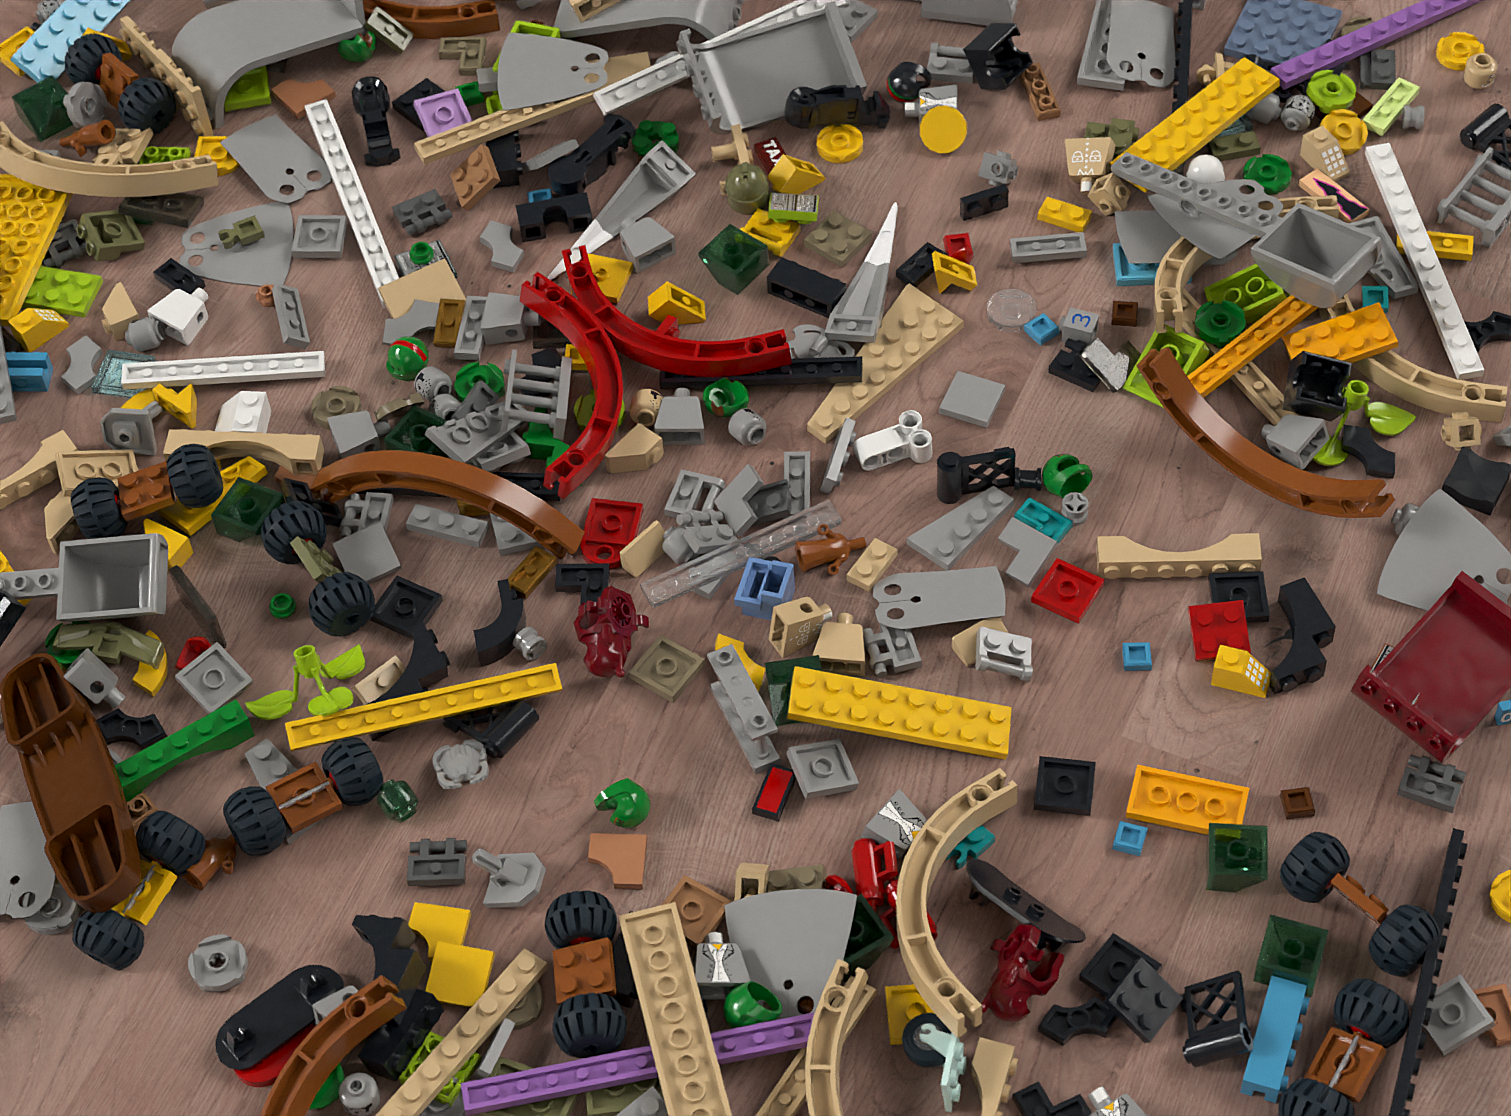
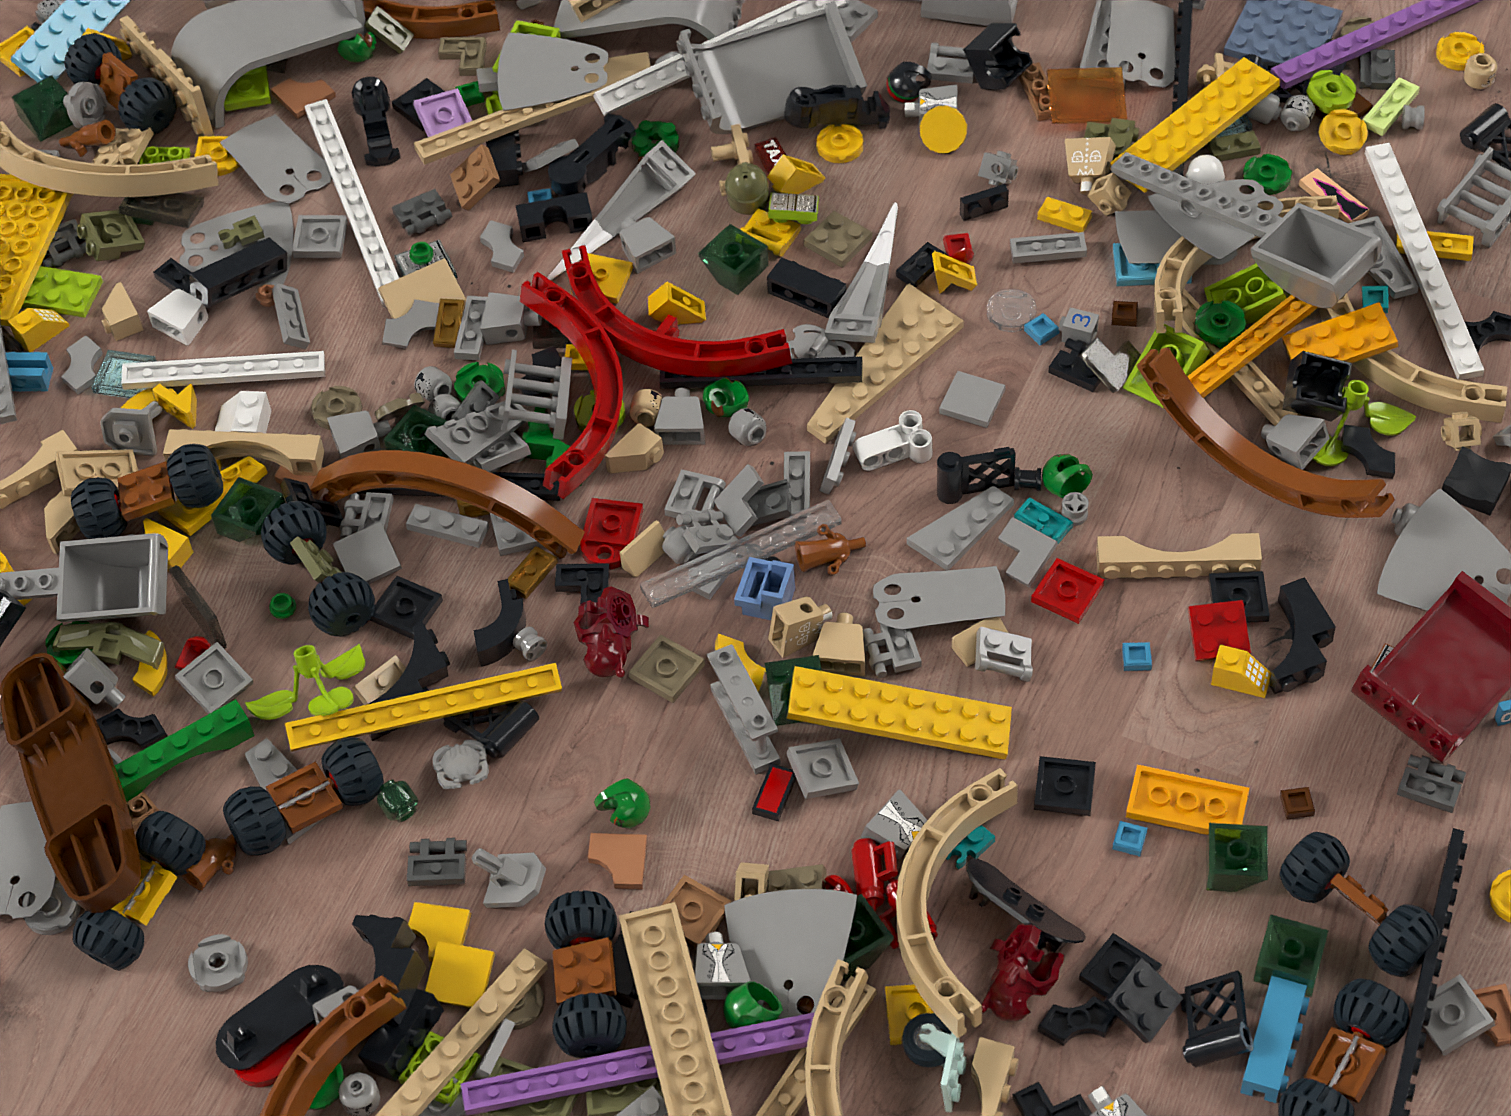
light grey head [125,317,164,352] -> none
green helmet [386,336,429,381] -> none
tan plate [846,538,898,592] -> none
tan slope [1300,125,1350,182] -> none
none -> black brick [190,237,287,308]
none -> clear orange piece [1047,67,1127,124]

